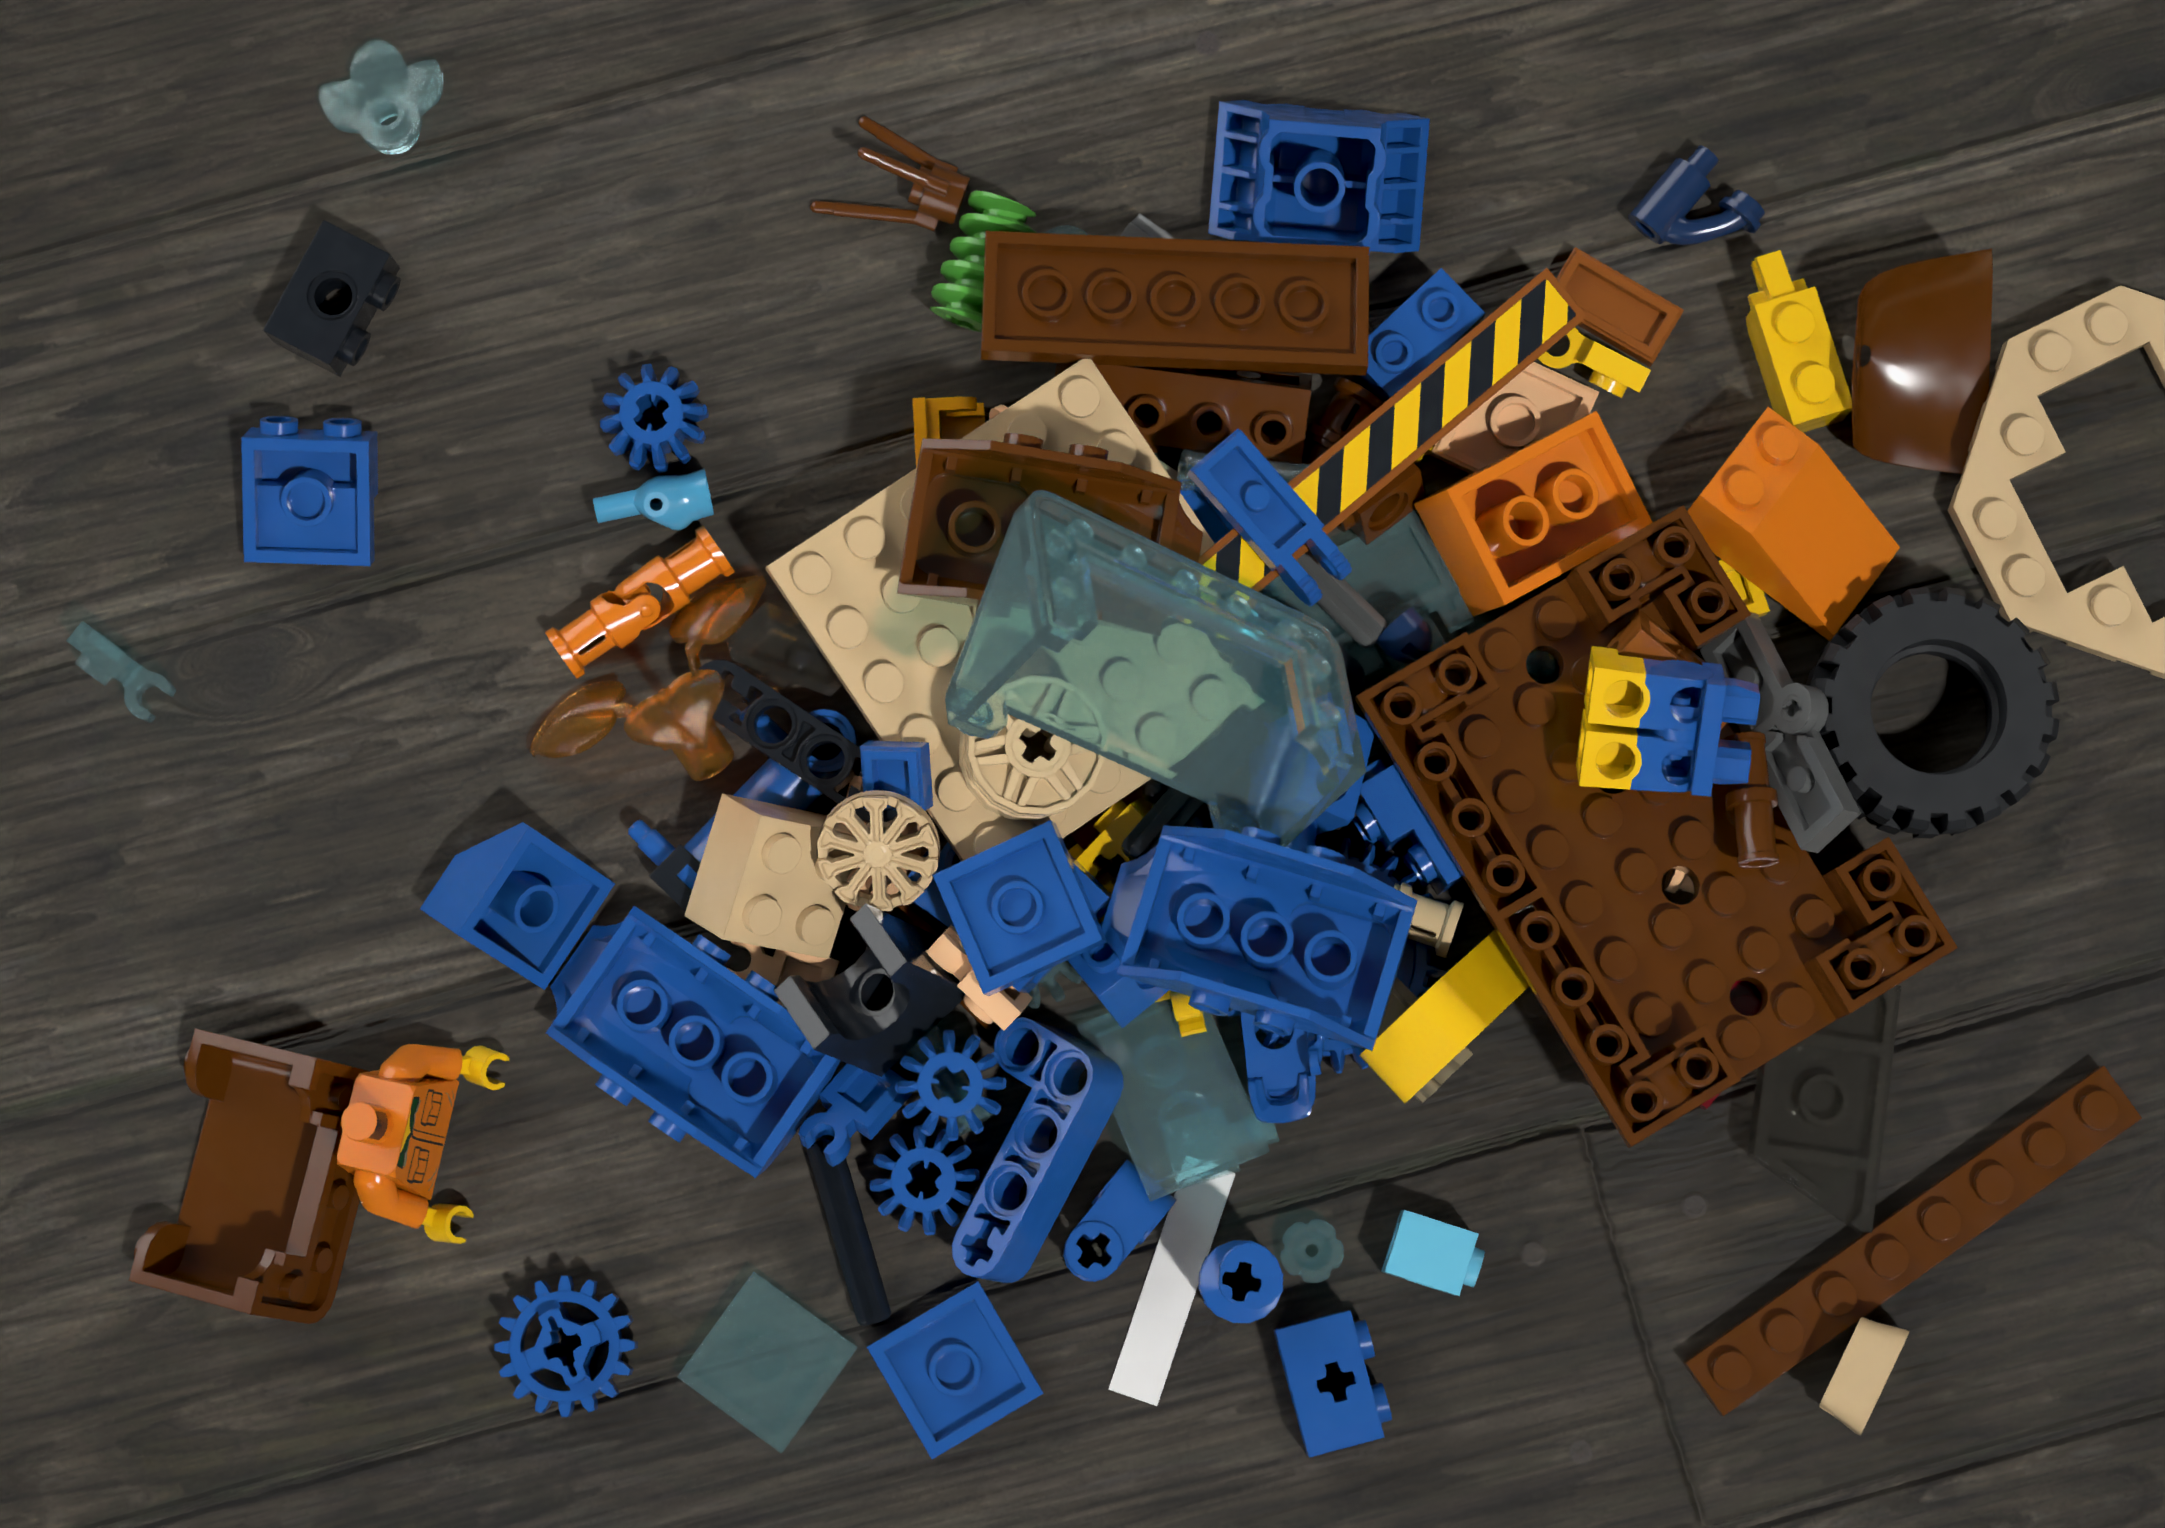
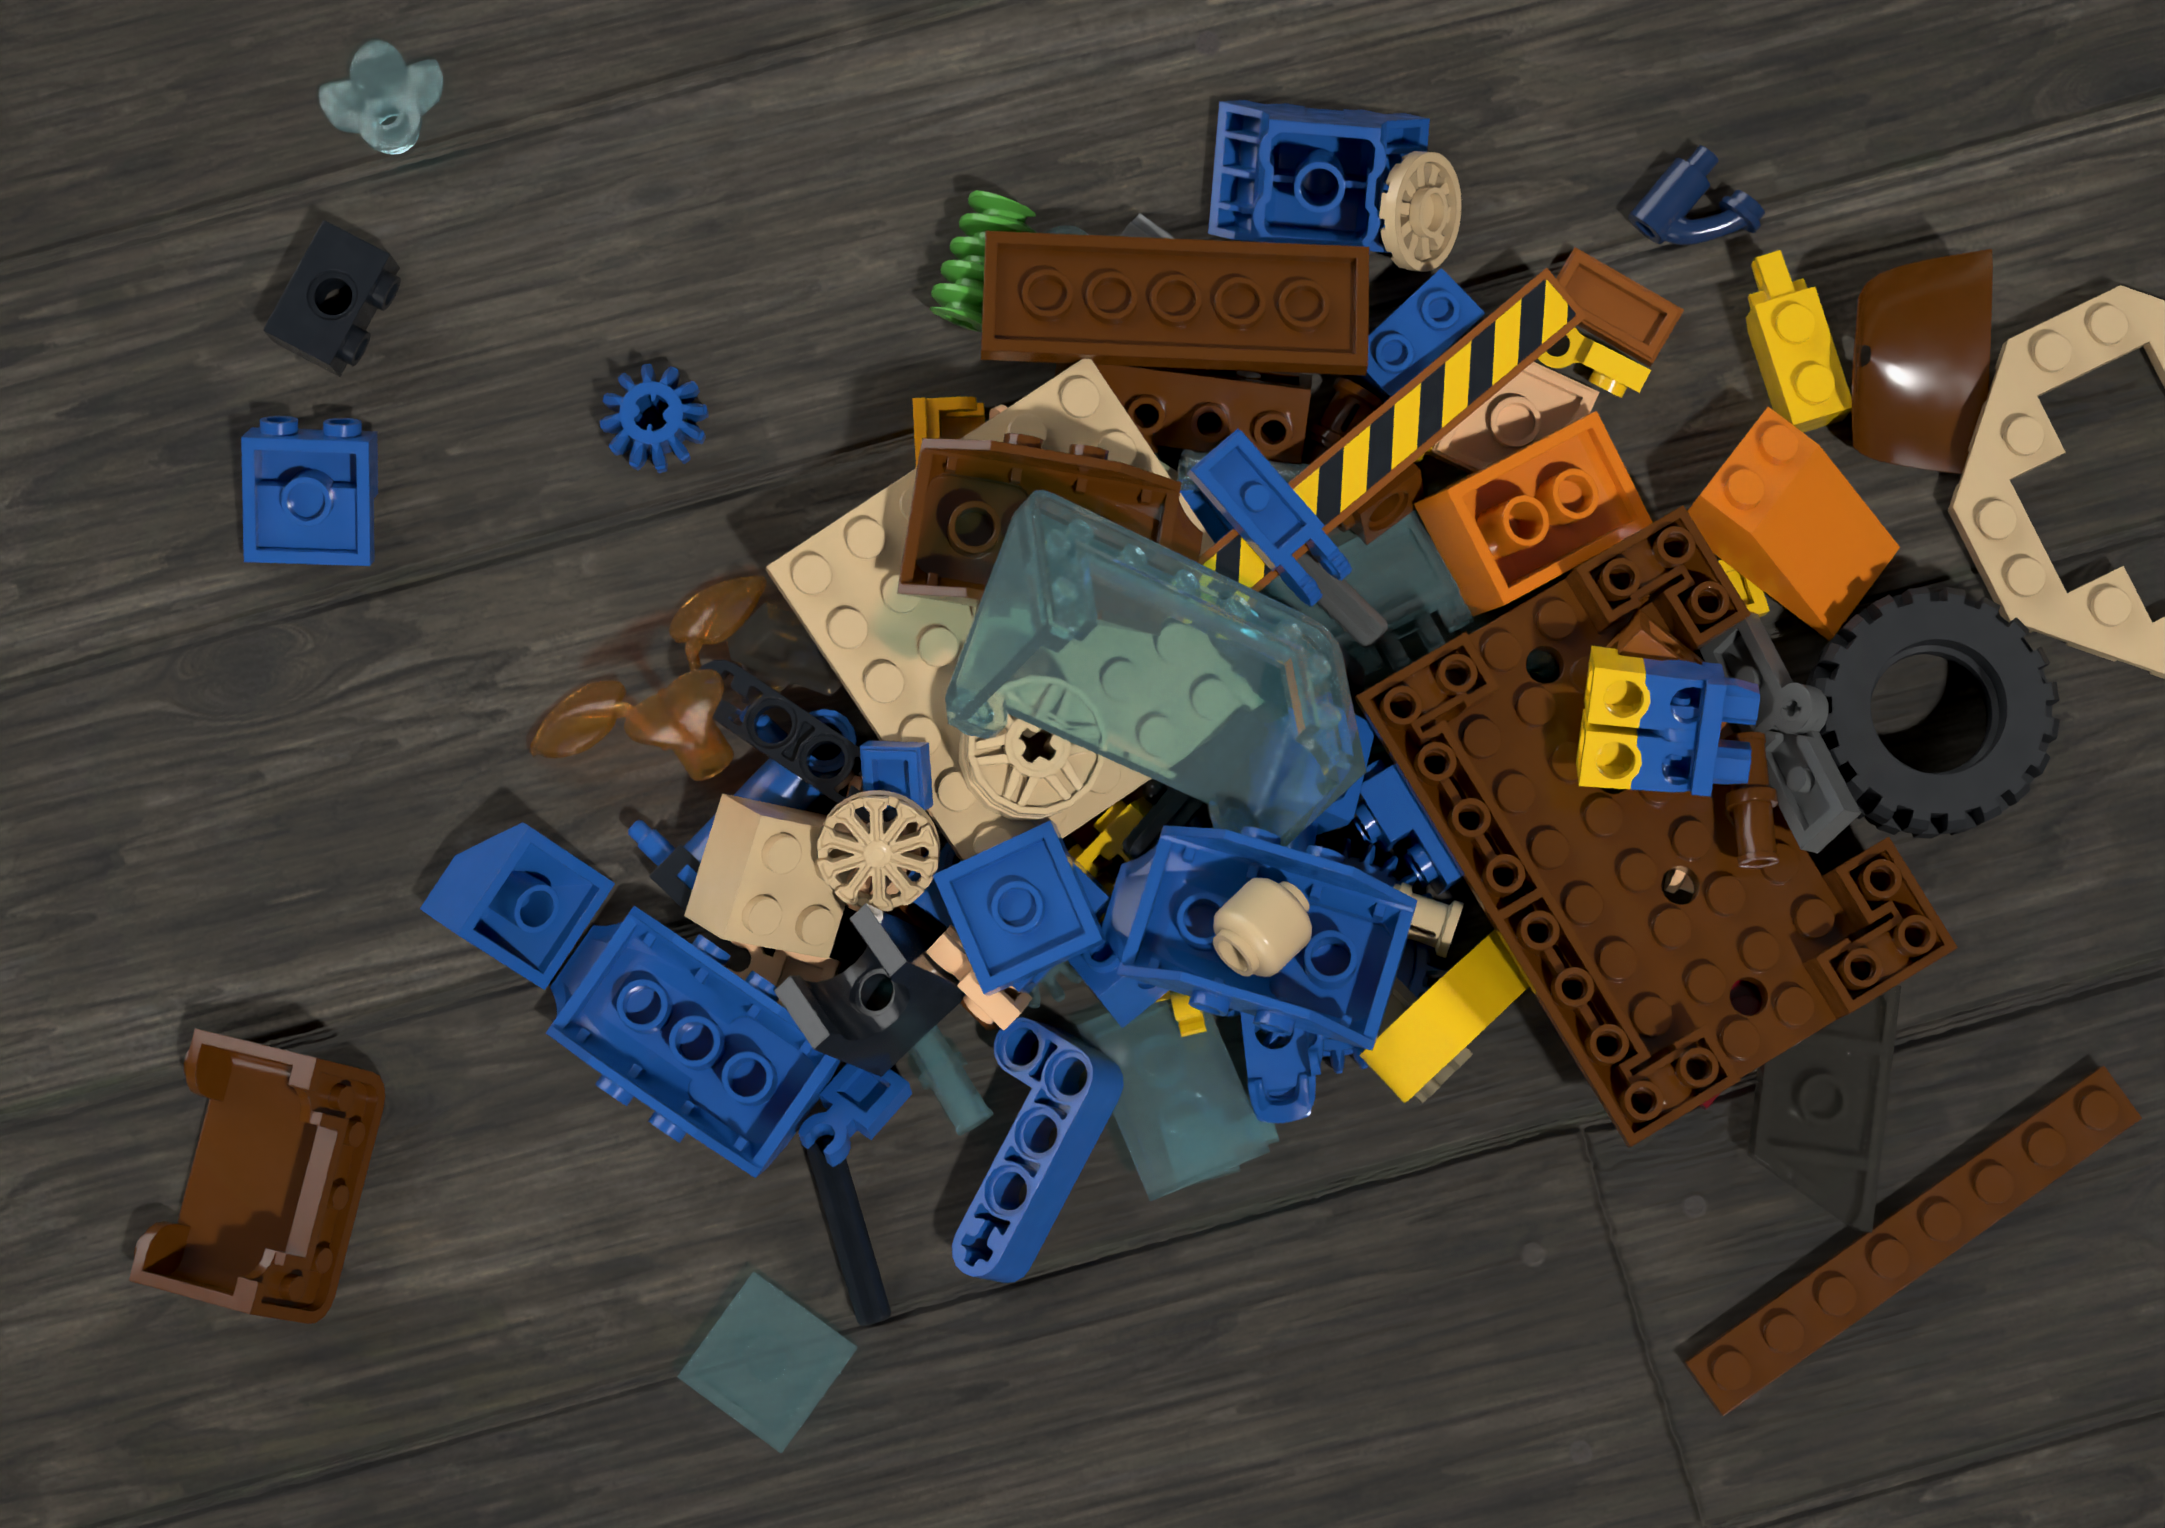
clear light blue plate [66,621,177,723] -> none
orange torso [337,1044,510,1244] -> none
blue gear [494,1276,638,1417] -> none
orange piece [545,525,735,679] -> none
dark azure piece [593,468,714,531] -> none
reddish brown plant [810,116,970,232] -> none
blue tile [867,1281,1044,1459] -> none
blue gear [870,1125,980,1236] -> none
blue gear [895,1030,1006,1141] -> none
blue piece [1063,1159,1177,1282] -> none
white sticker [1109,1157,1235,1406] -> none
blue piece [1198,1240,1283,1323] -> none
blue brick [1273,1310,1392,1458] -> none
clear light blue plate [1280,1219,1344,1283] -> none
dark blue hinge [1376,607,1433,664] -> none
medium azure brick [1381,1210,1485,1296] -> none
tan piece [1819,1317,1910,1436] -> none
none -> tan head [1213,878,1312,977]
none -> tan wheel [1379,151,1461,272]

